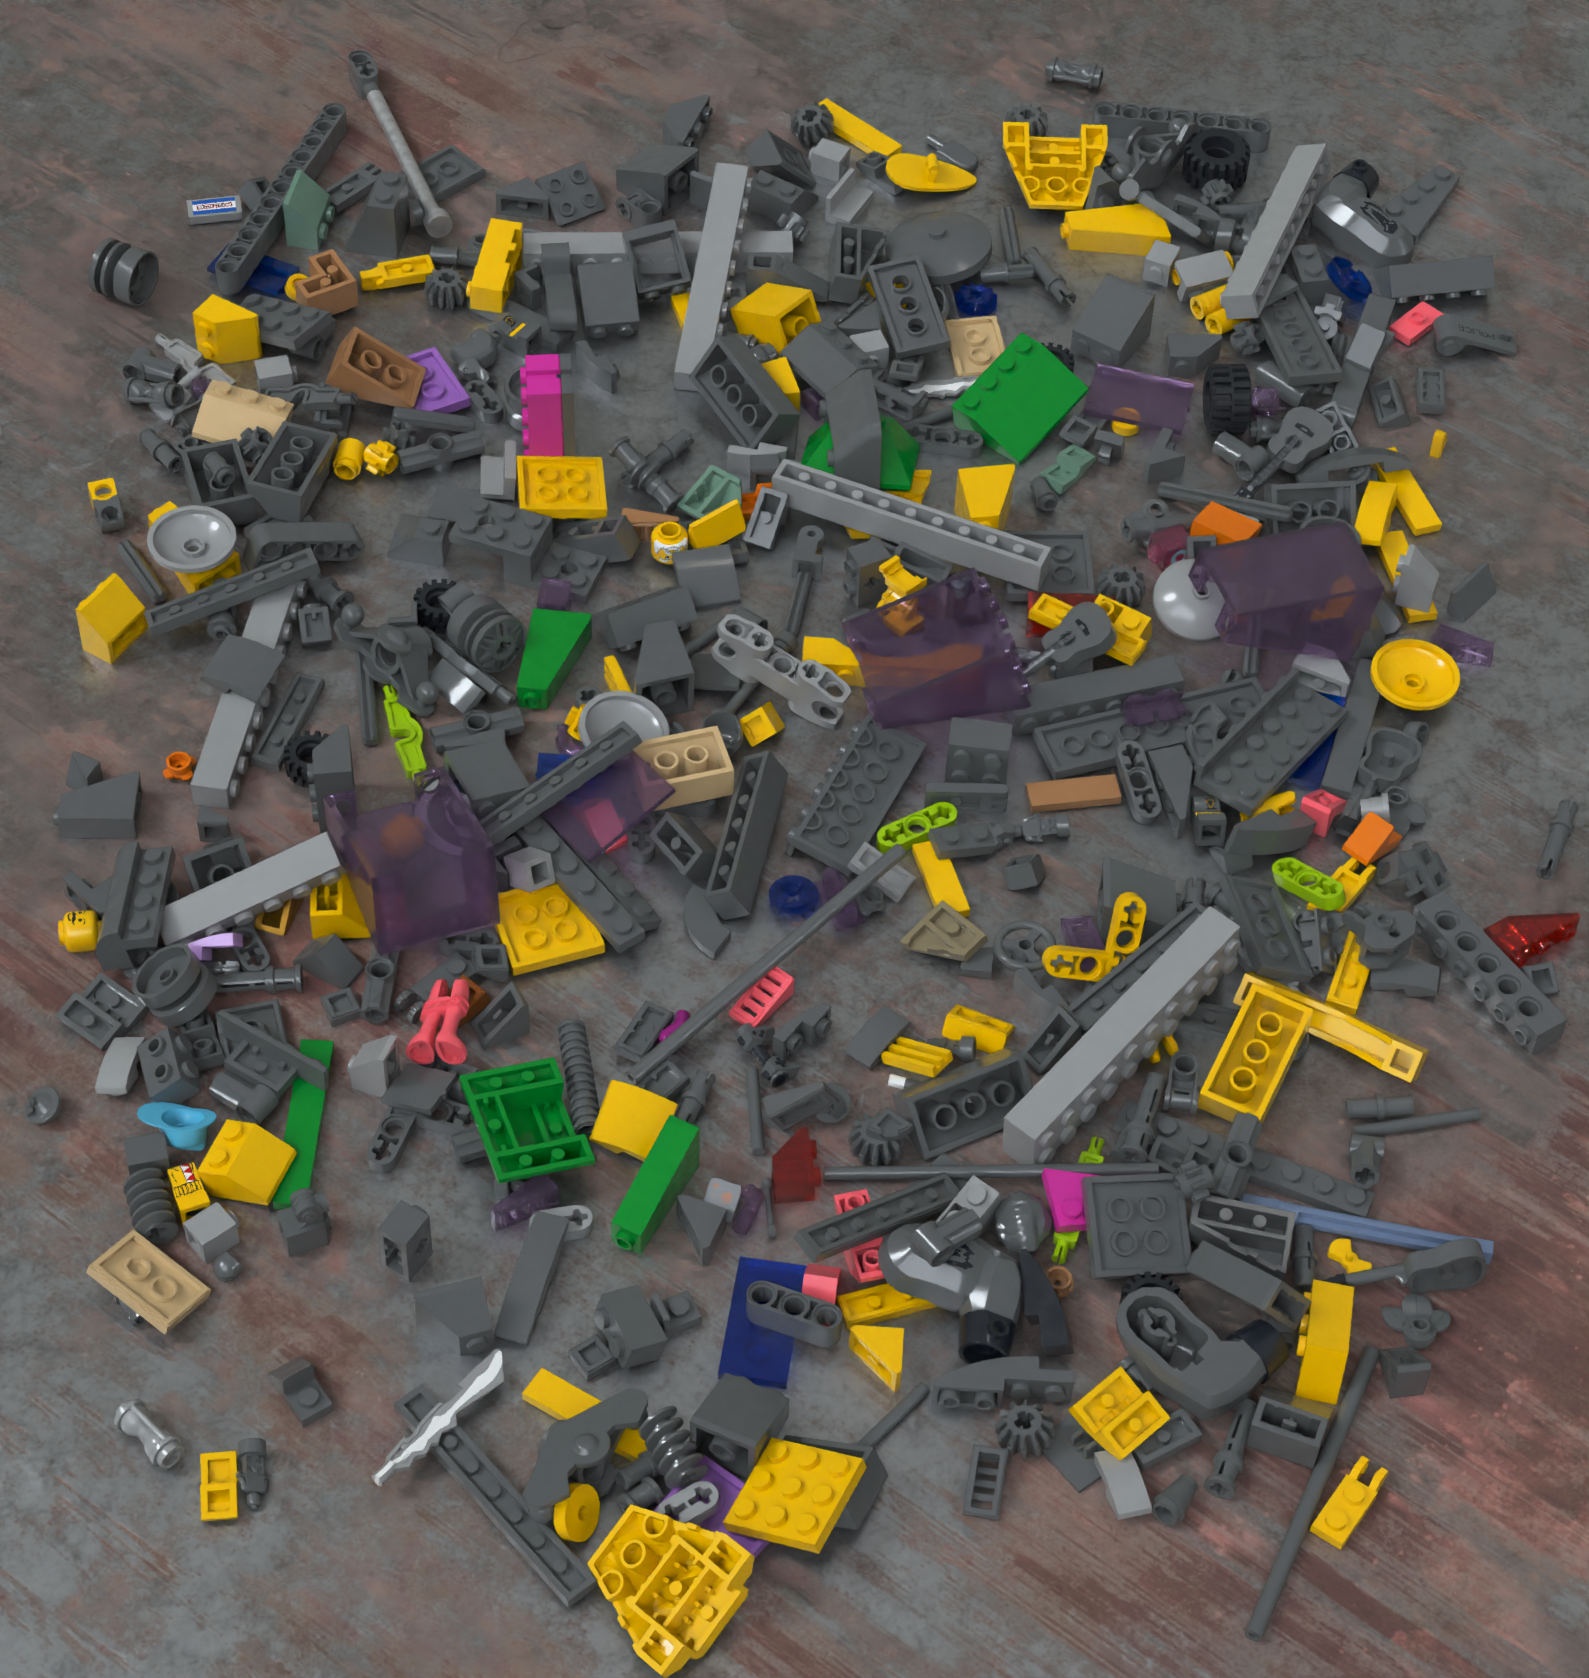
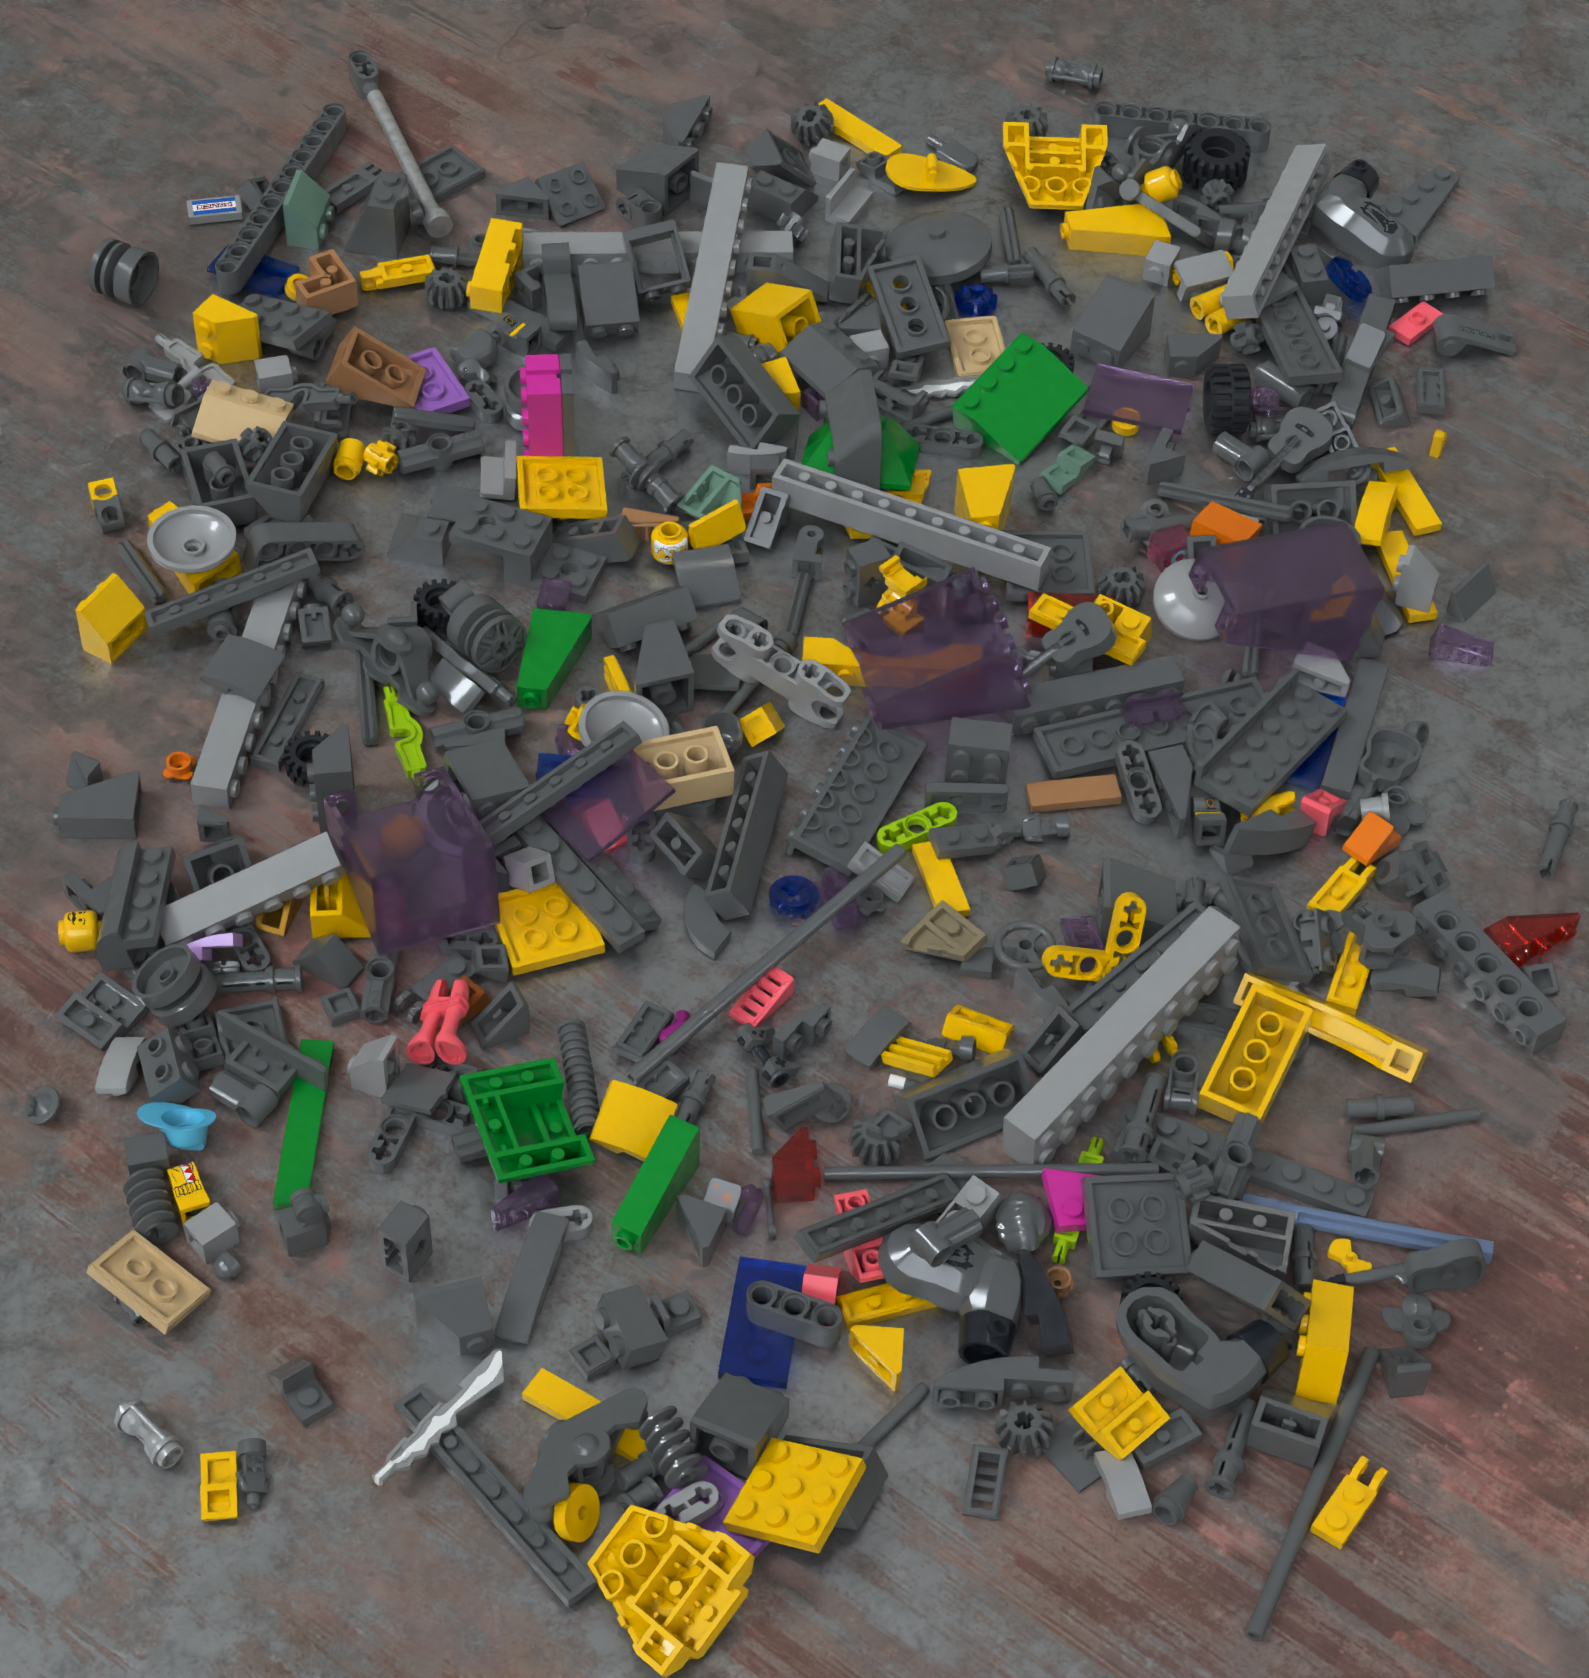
yellow slope [197,1119,297,1205] -> none
lime beam [1272,857,1346,911] -> none
yellow dish [1370,639,1460,711] -> none
none -> yellow head [1141,166,1182,204]

